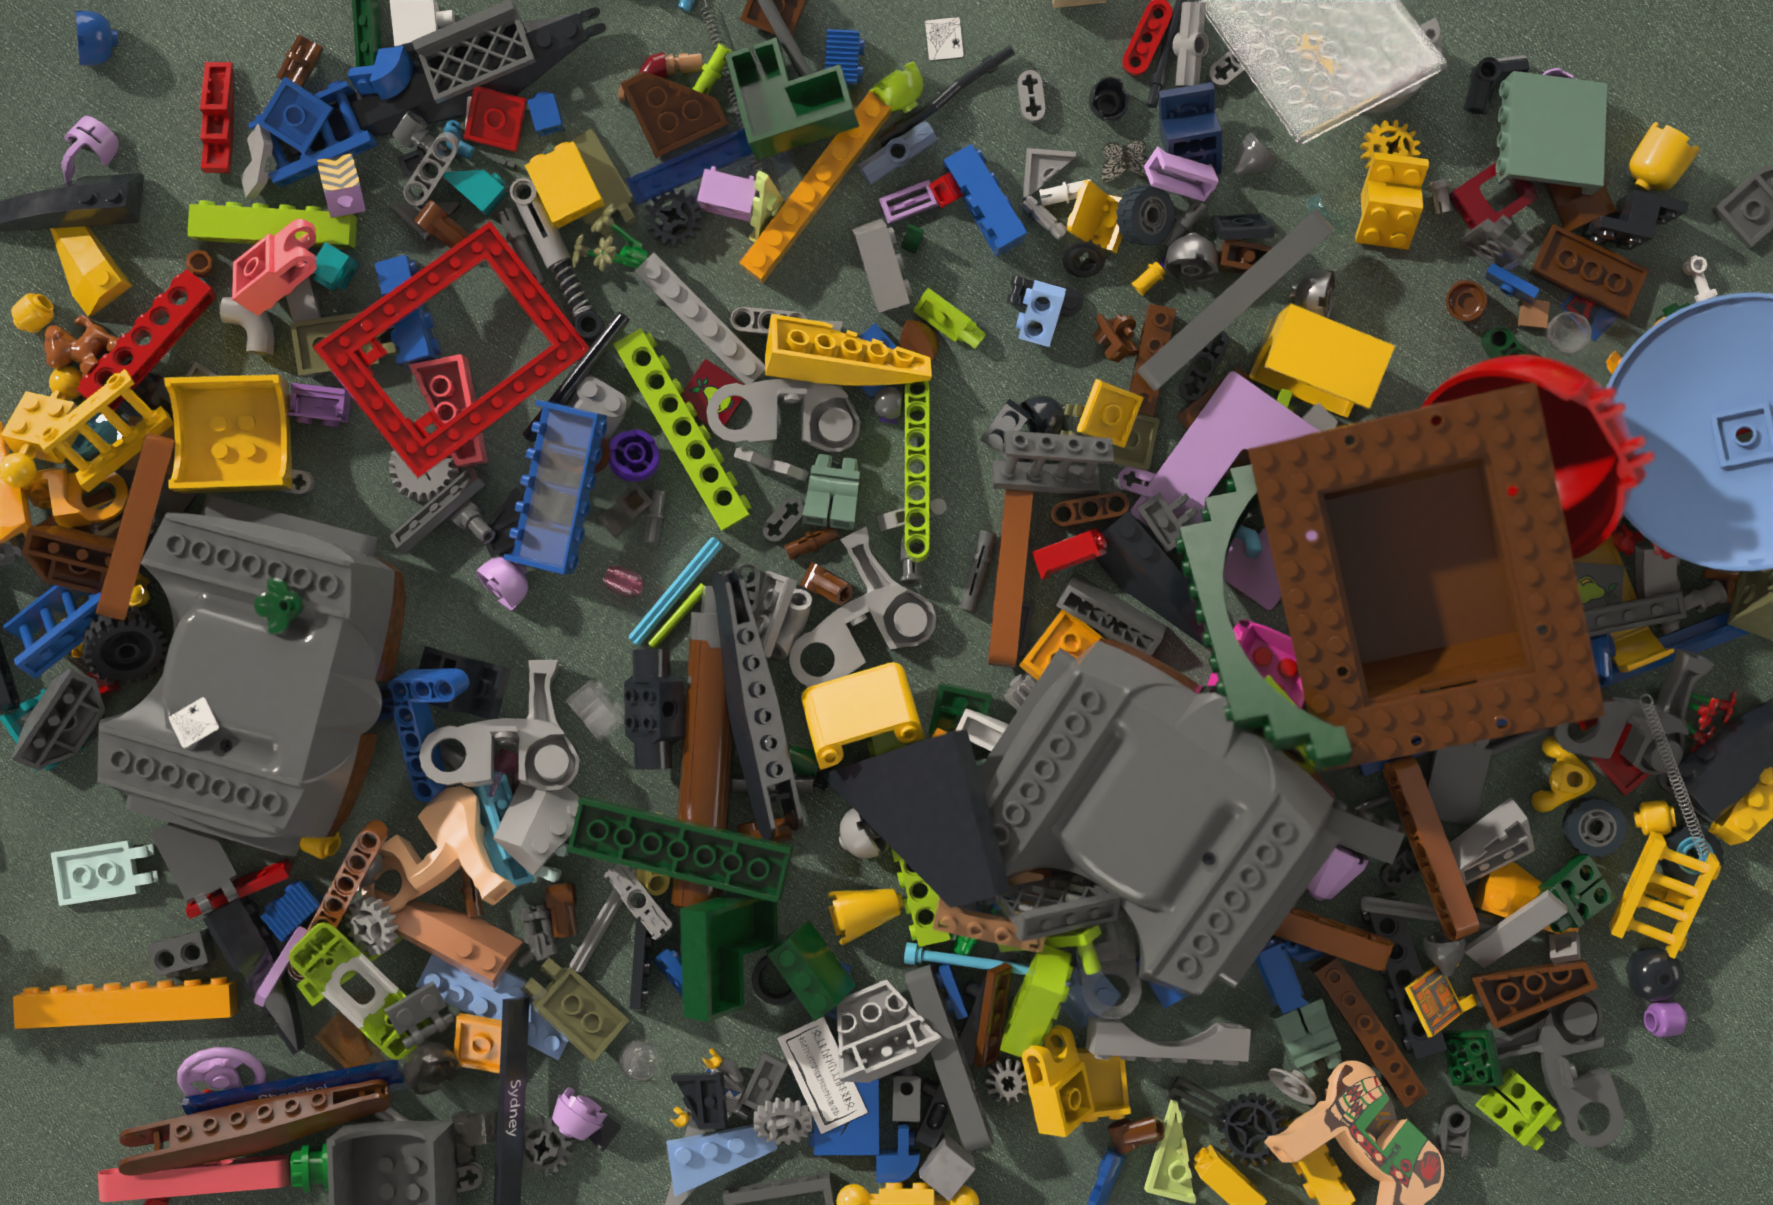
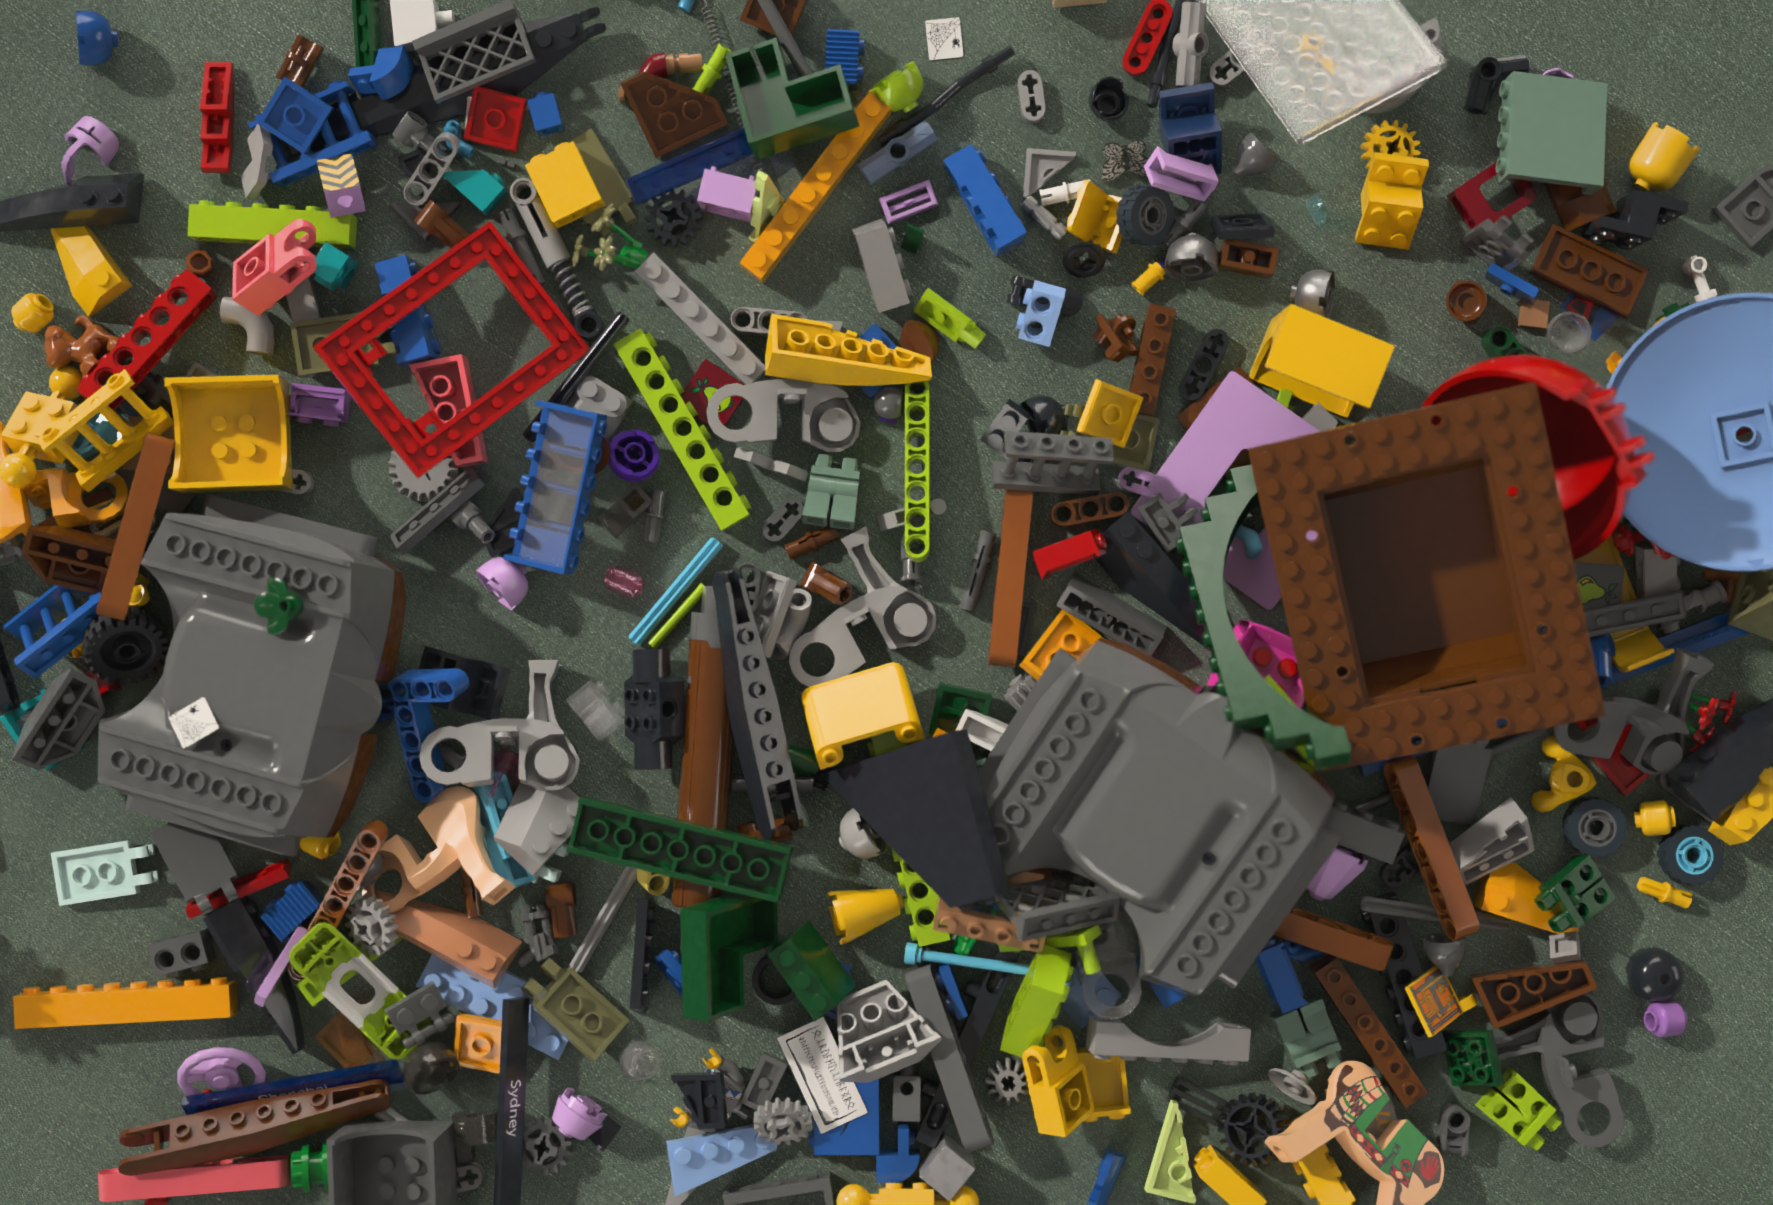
light grey piece [604,864,673,940] -> none
red tile [929,172,963,209] -> none
reddish brown tile [974,962,1012,1068] -> none
reddish brown piece [1107,1115,1165,1154] -> none
dark grey beam [1136,208,1335,392] -> none
light grey pin [1428,179,1453,215] -> none
light grey tile [1465,890,1568,968] -> none
yellow fence [1608,831,1721,959] -> none
light grey piece [1639,694,1711,862] -> none

